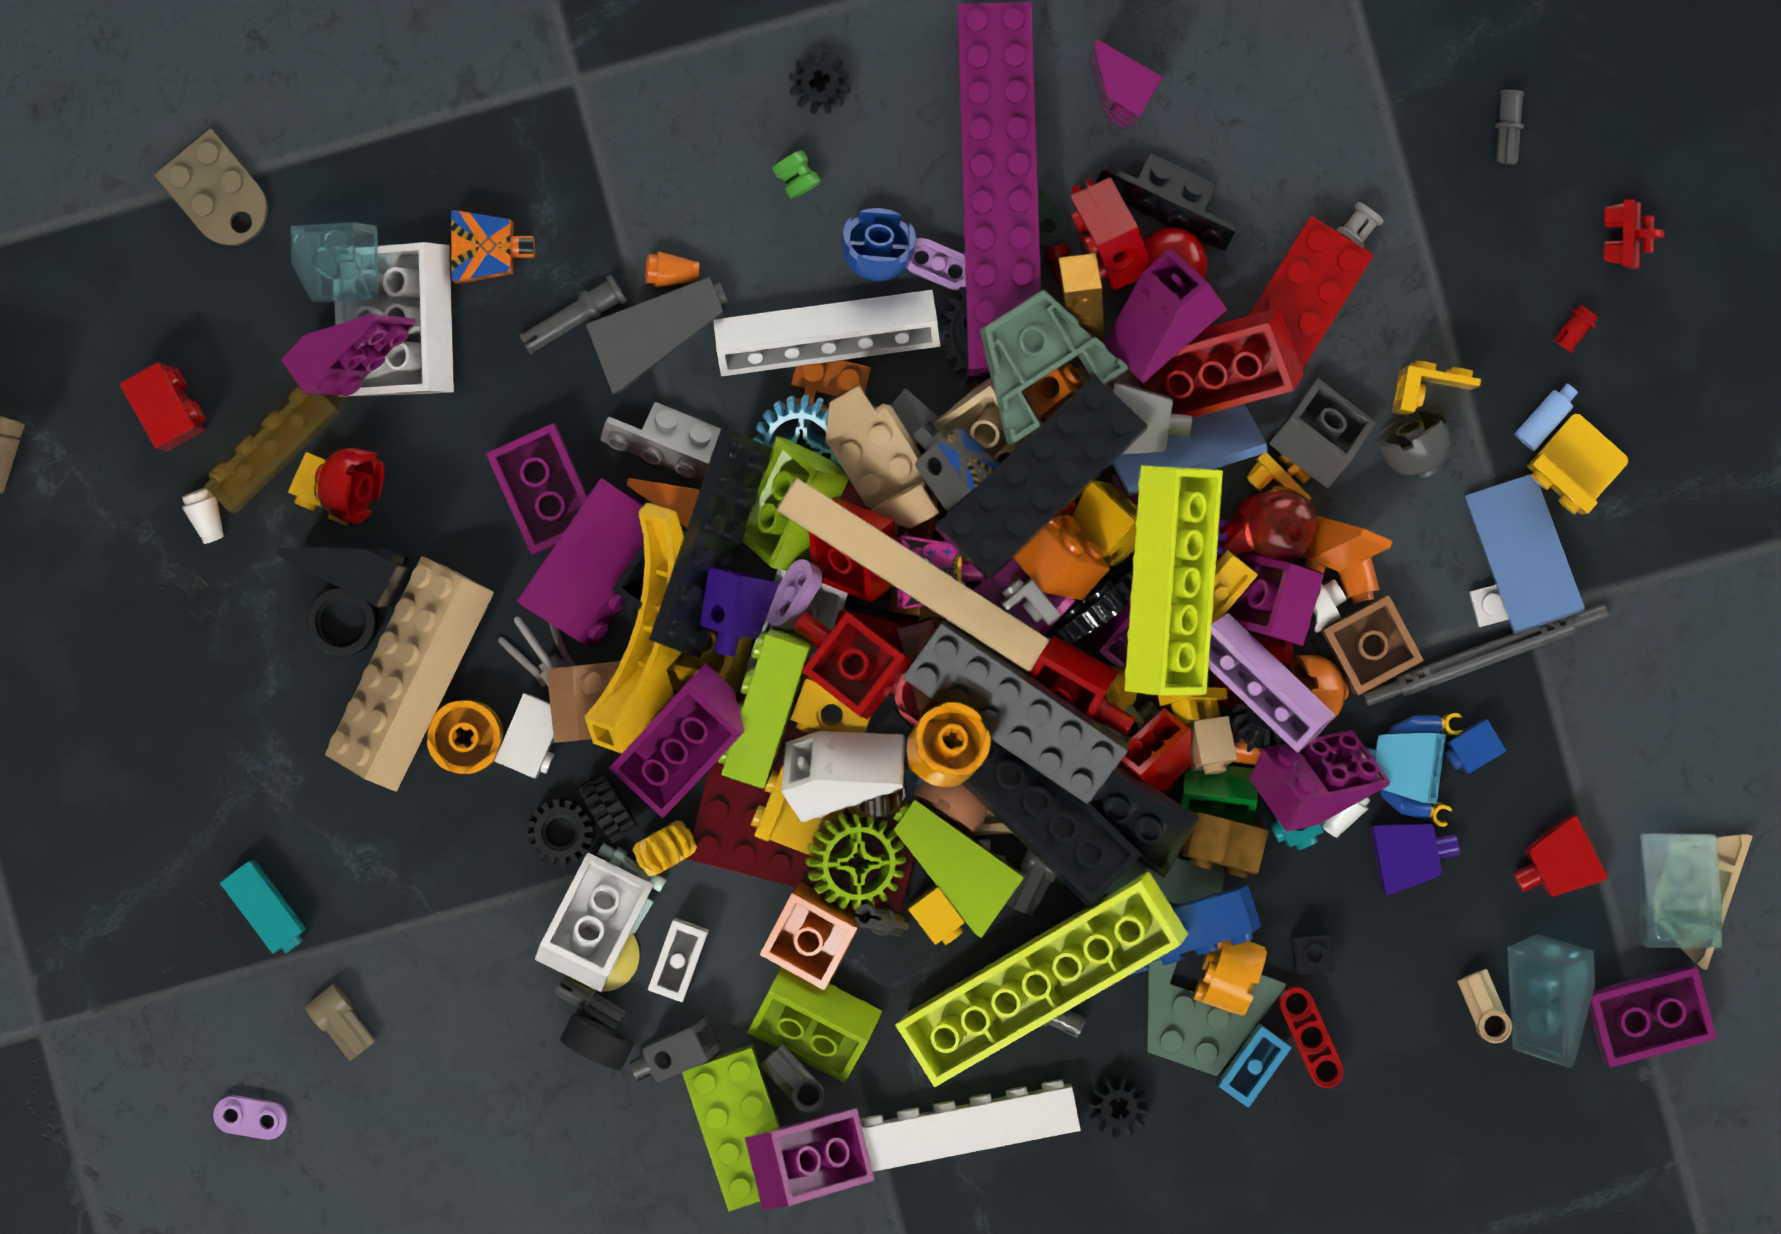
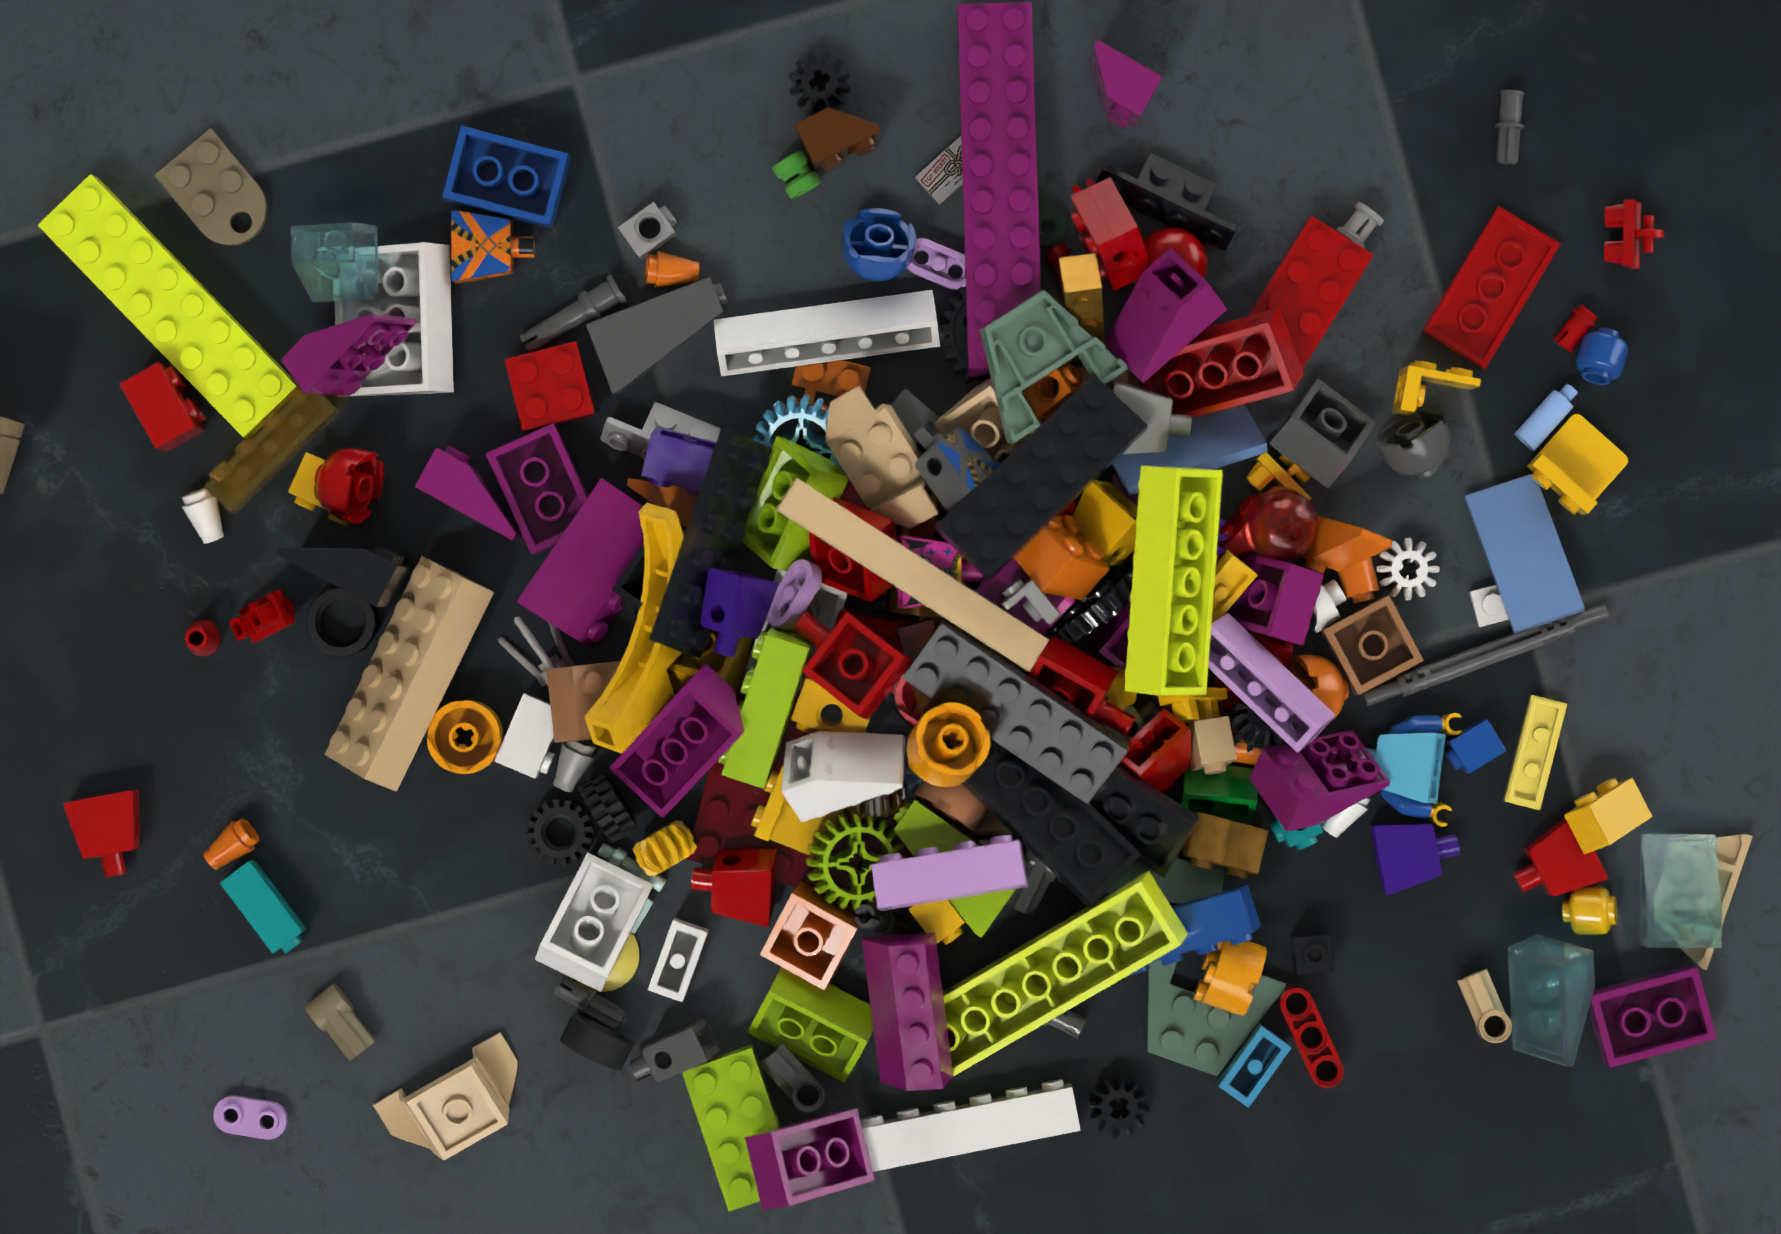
none -> neon yellow brick [38,174,301,439]
none -> red torso [63,789,140,877]
none -> red cone [184,620,221,656]
none -> orange cone [203,818,259,870]
none -> red hips [229,589,295,644]
none -> tan piece [373,1032,518,1160]
none -> magenta slope [415,446,522,542]
none -> blue brick [442,125,572,229]
none -> red brick [504,341,597,433]
none -> light grey cone [553,740,596,792]
none -> light grey brick [618,202,677,260]
none -> dark purple brick [641,426,716,496]
none -> red torso [691,849,777,927]
none -> reddish brown slope [795,108,881,173]
none -> magenta slope [862,933,953,1091]
none -> lavender brick [871,835,1029,911]
none -> light grey tile [915,136,962,205]
none -> white gear [1376,538,1440,600]
none -> red tile [1421,206,1561,370]
none -> light yellow tile [1503,695,1567,810]
none -> yellow head [1562,887,1617,935]
none -> yellow brick [1564,778,1653,854]
none -> blue head [1576,327,1628,385]

